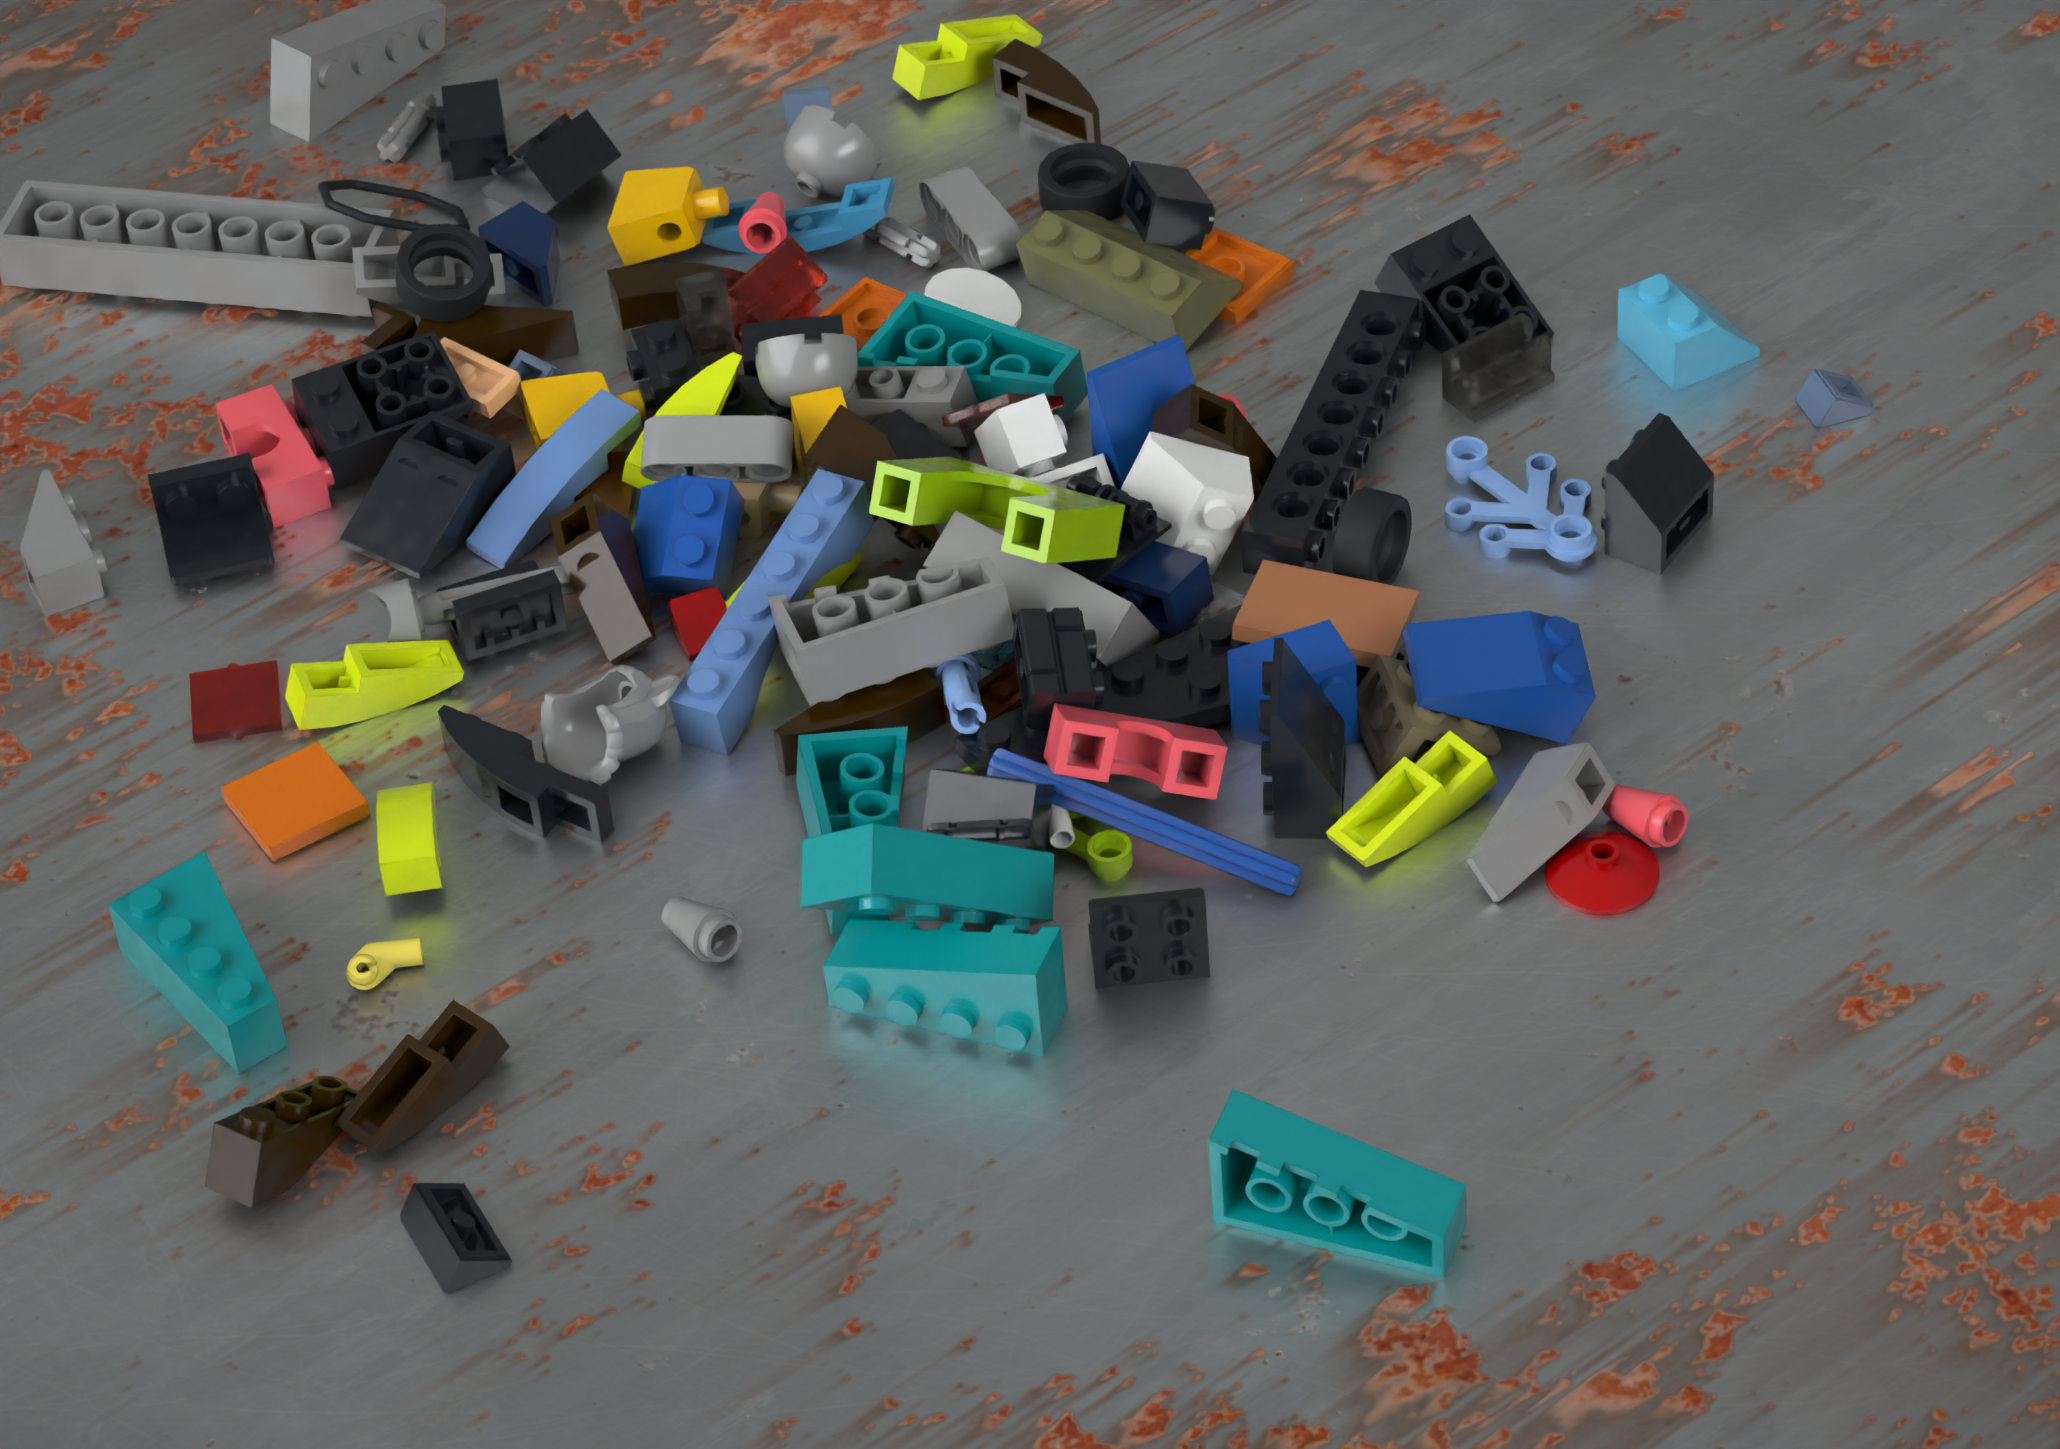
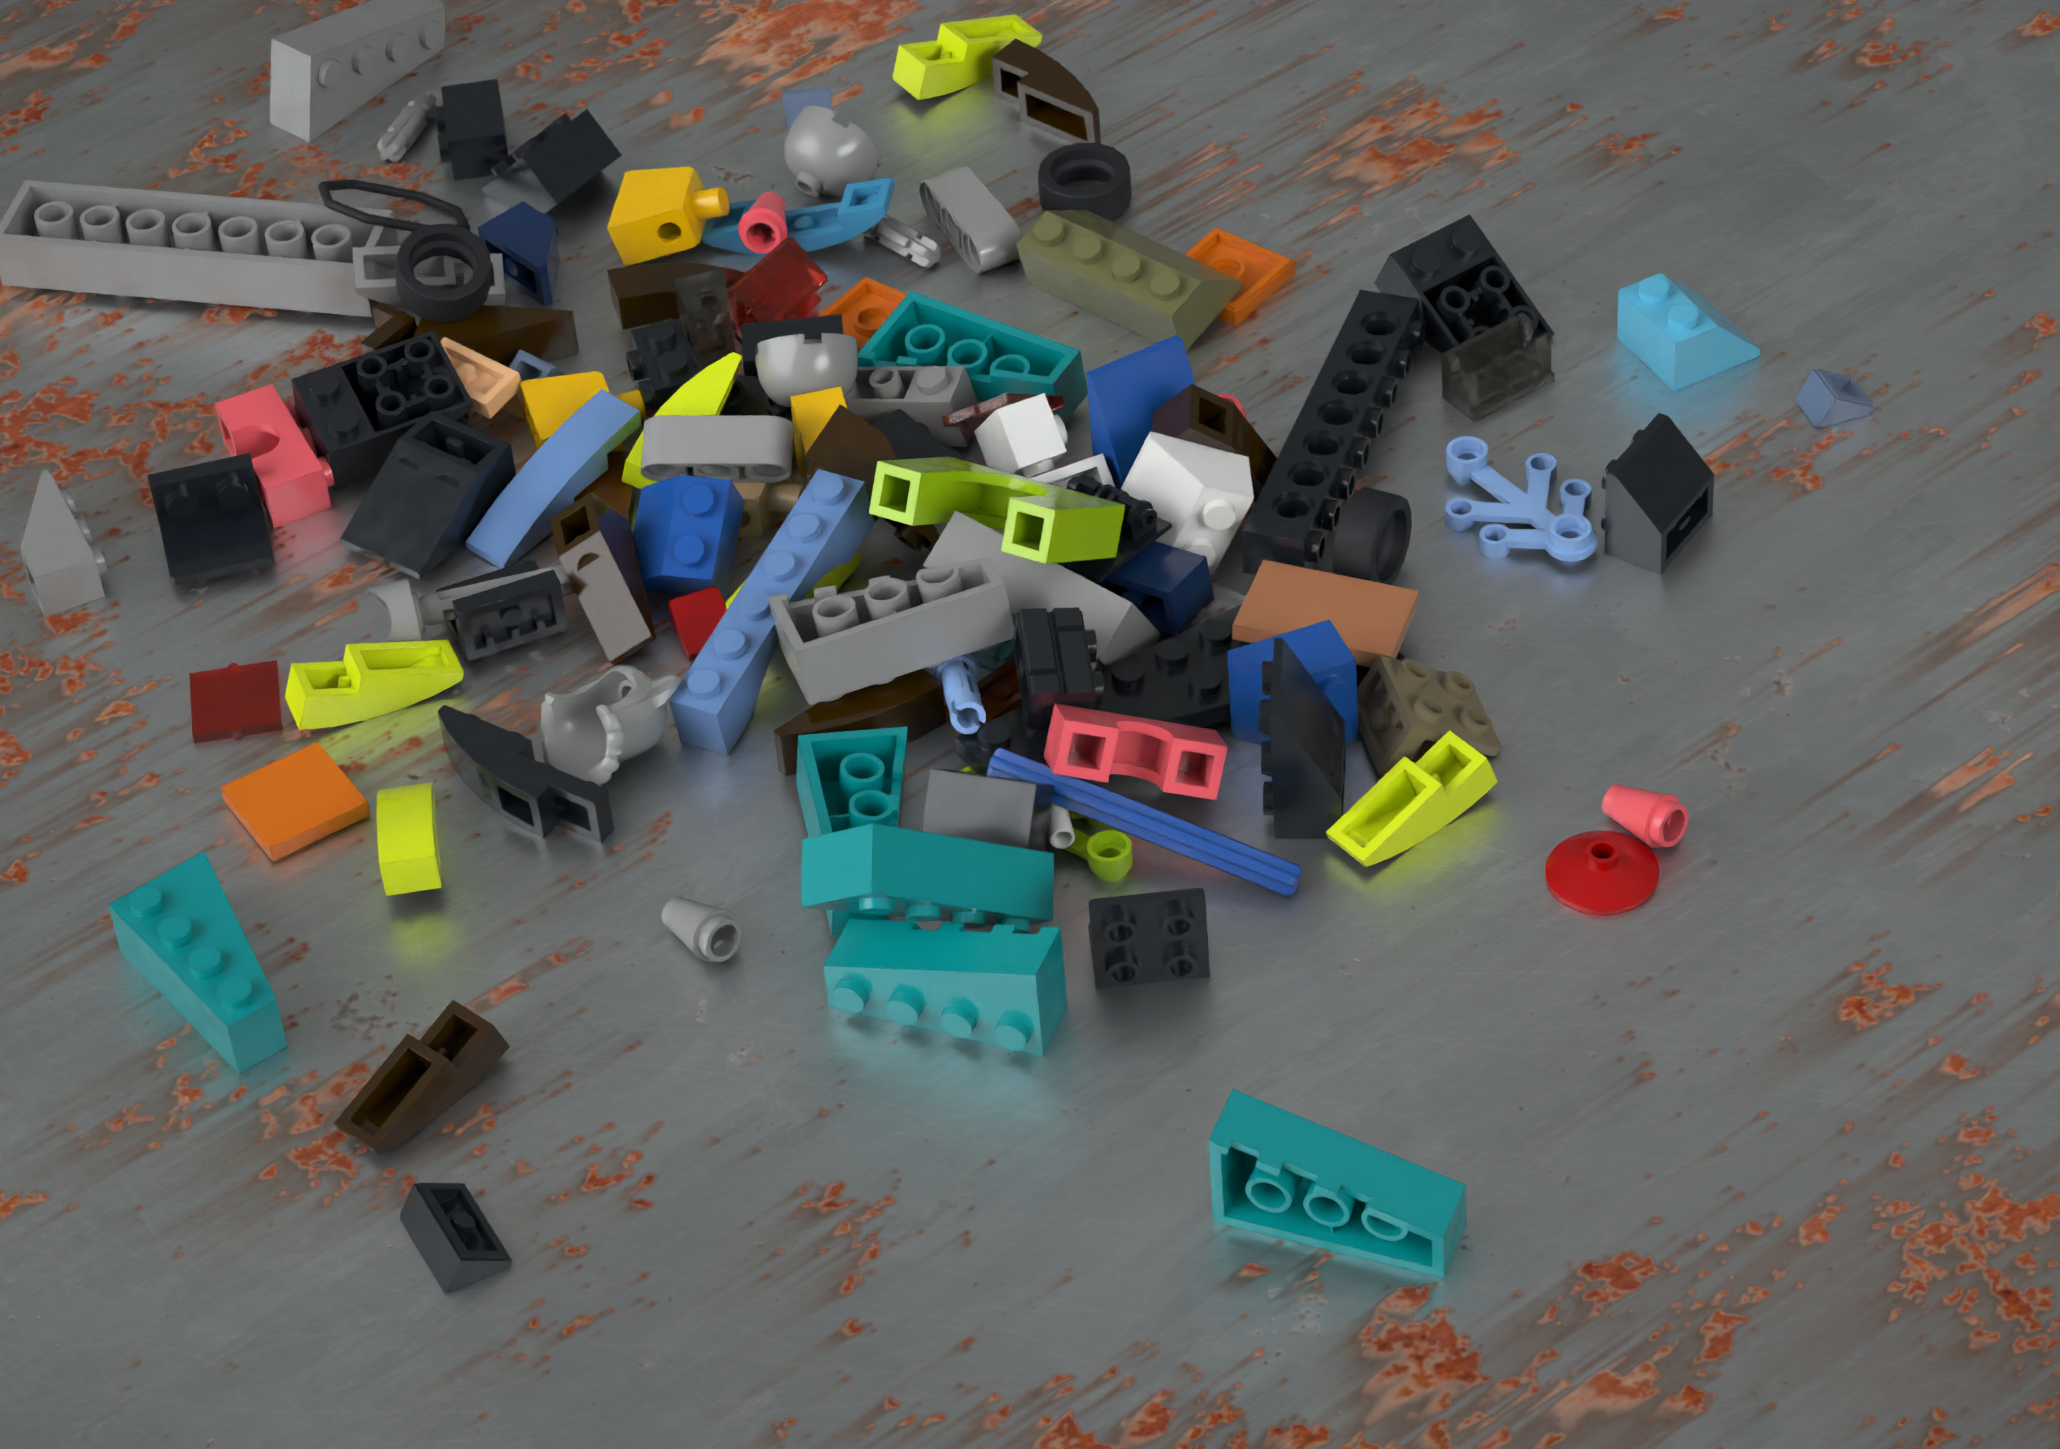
dark brown slope [205,1076,359,1208] -> none
light yellow arm [346,937,424,990] -> none
white tile [923,268,1022,328] -> none
black axle [925,818,1036,850] -> none
black brick [1120,160,1215,250] -> none
blue slope [1402,611,1596,744] -> none
light grey slope [1466,741,1616,902] -> none

